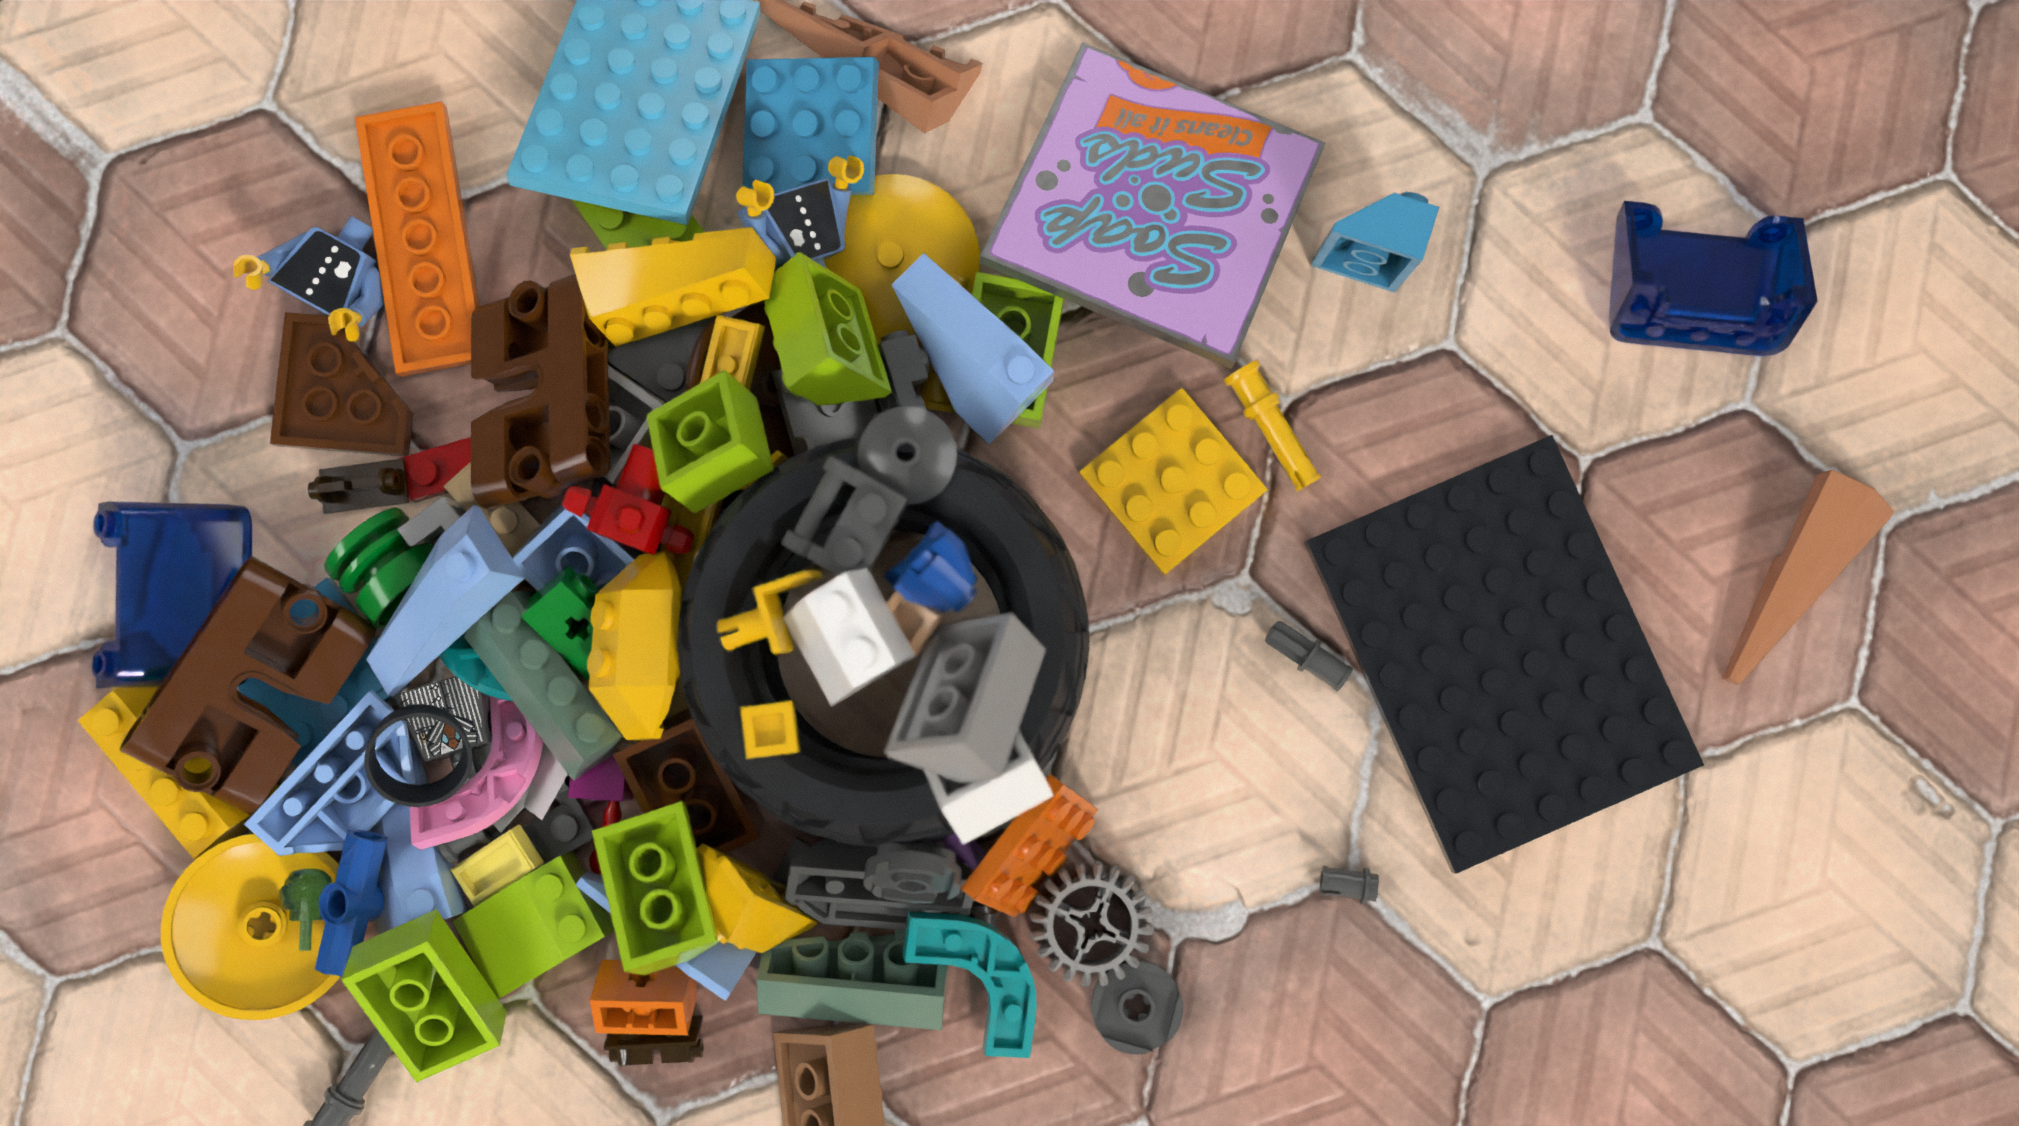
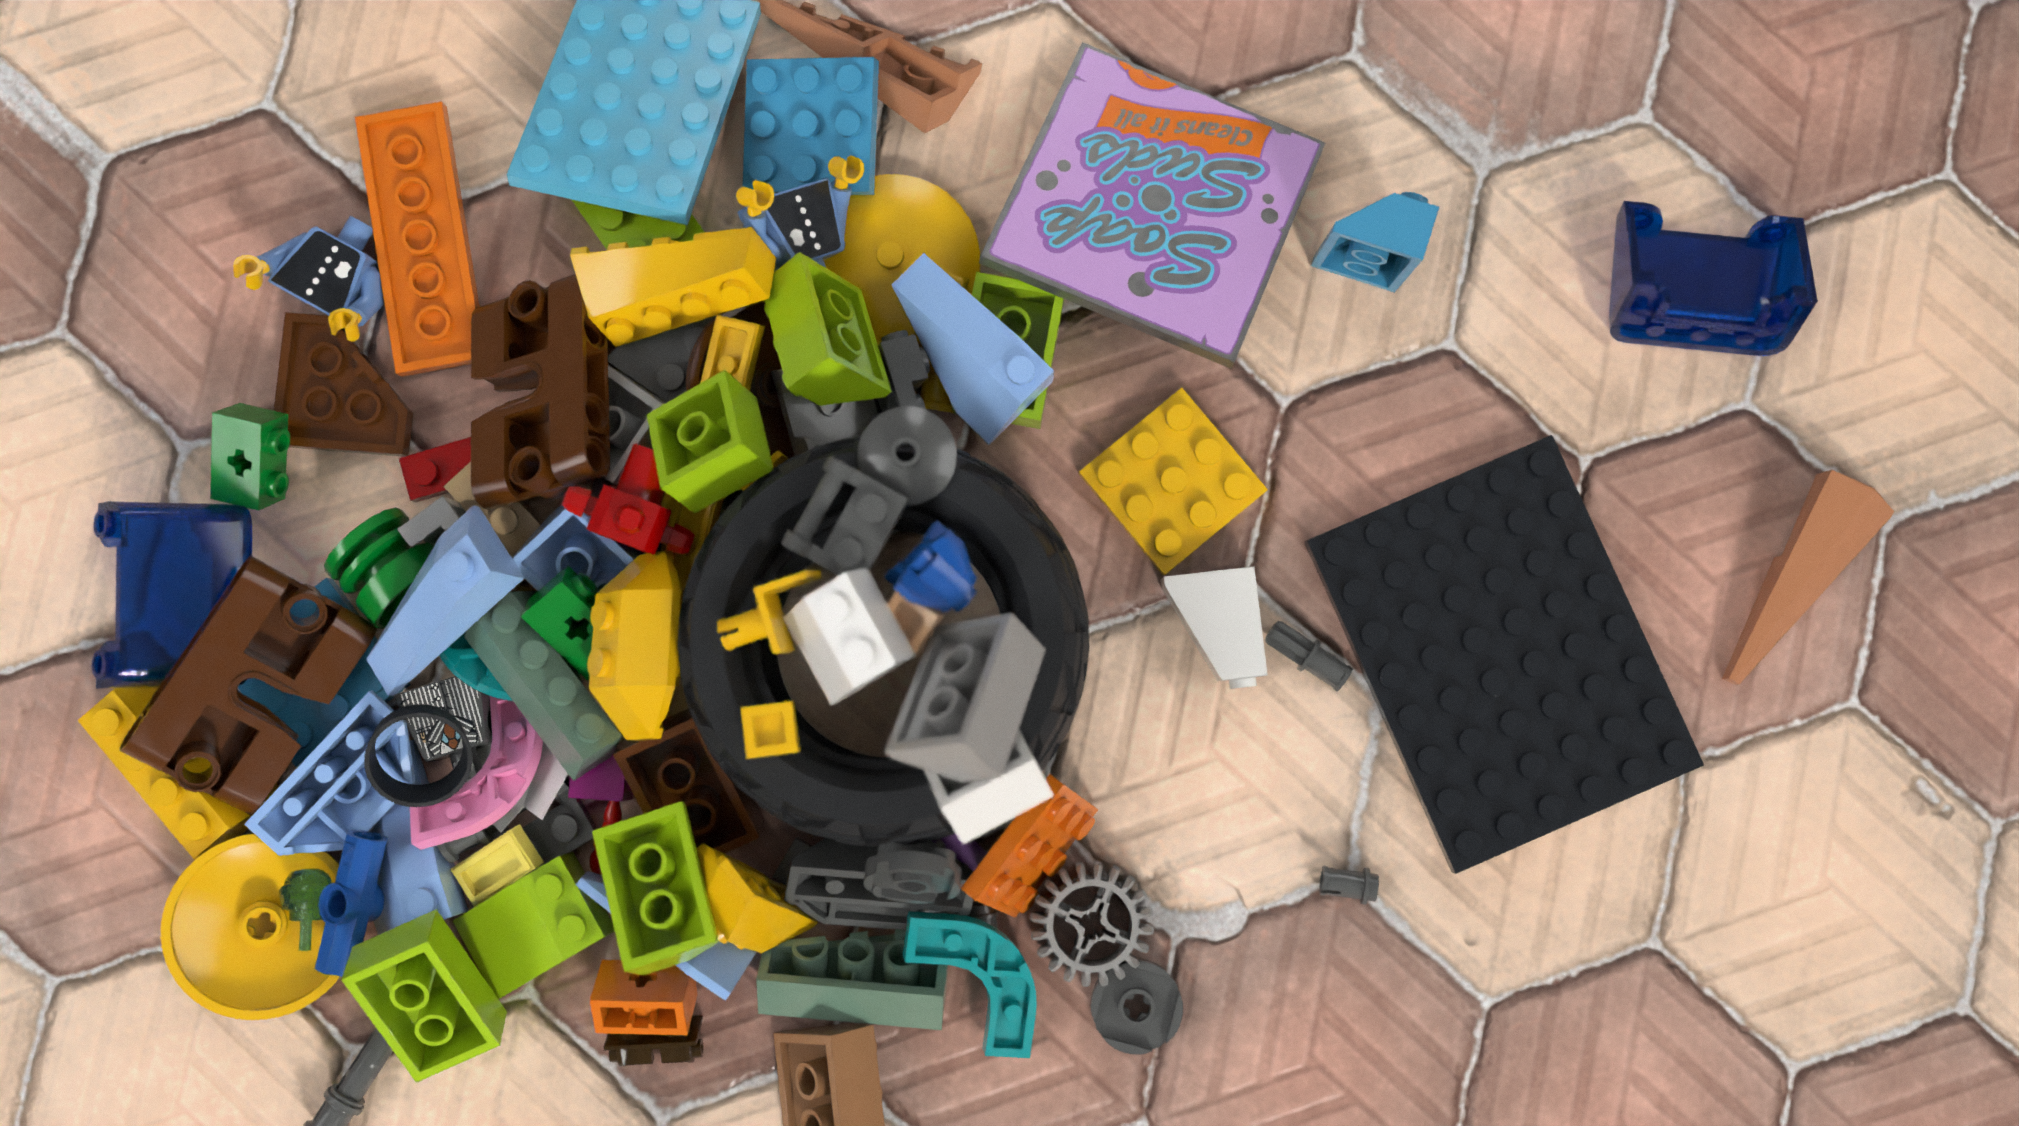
dark brown hinge [307,459,409,514] -> none
yellow pin [1223,359,1322,492] -> none
none -> green brick [210,403,290,511]
none -> white slope [1160,567,1268,689]

